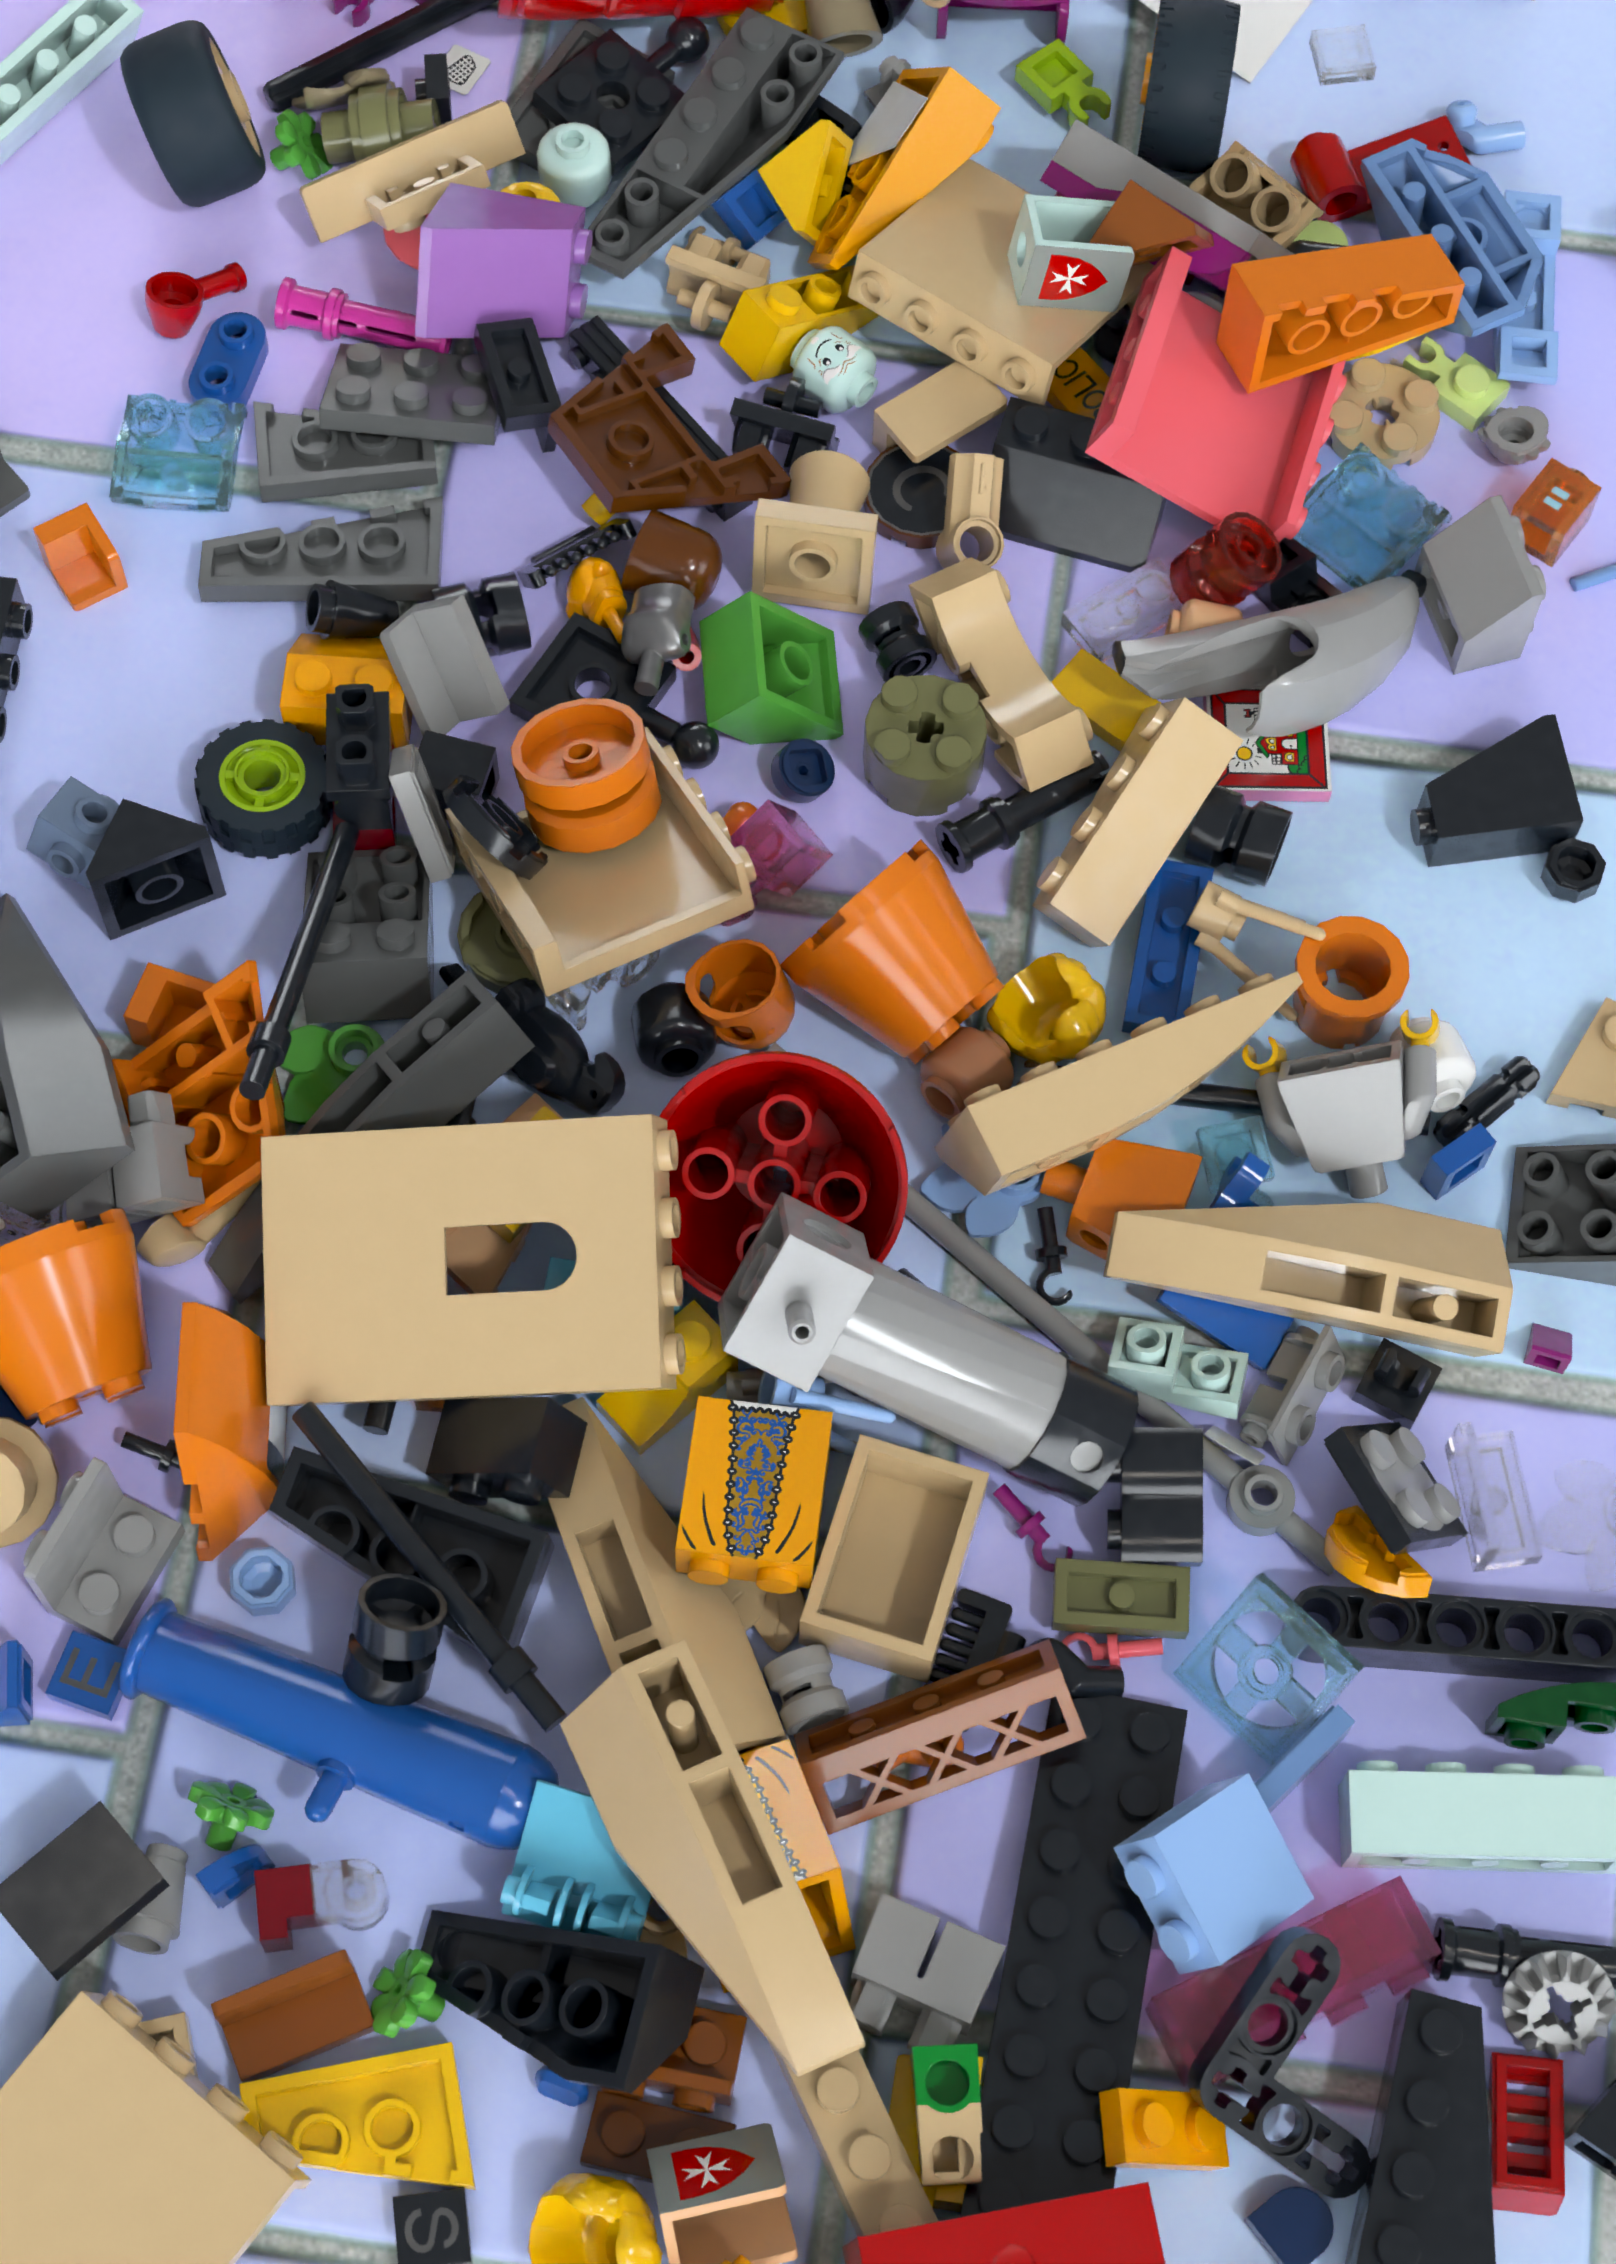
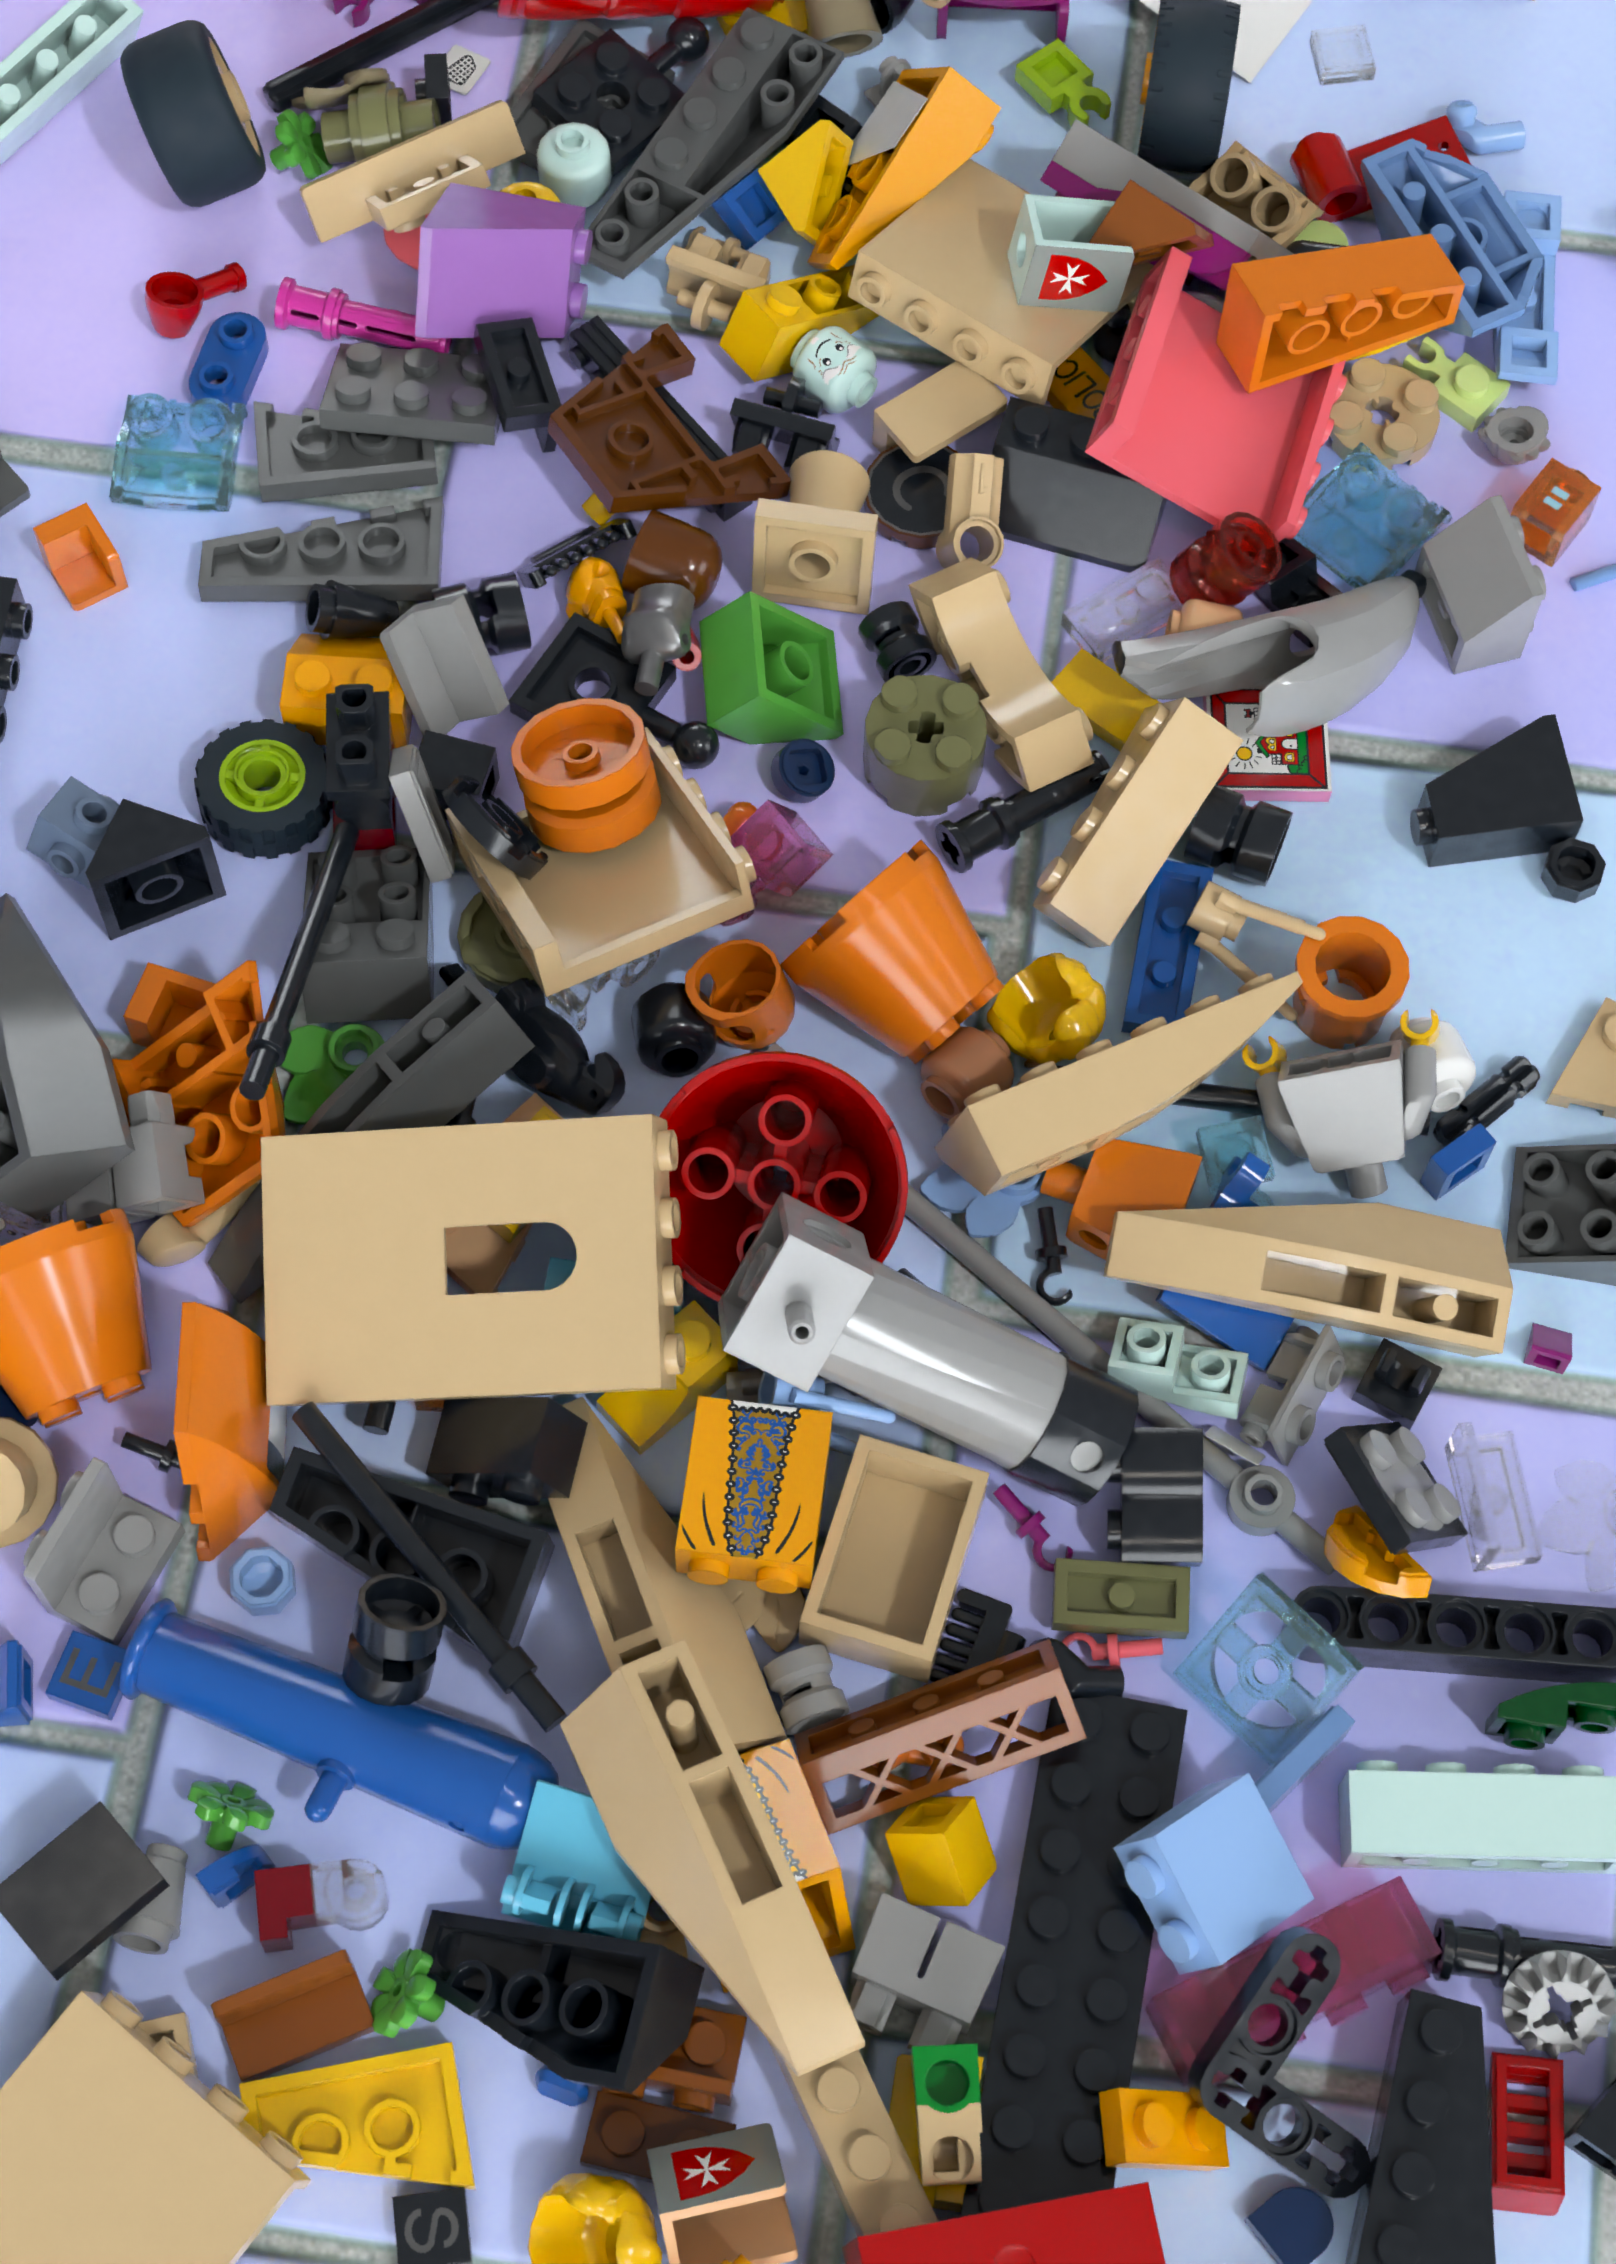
none -> yellow panel [885,1796,997,1906]

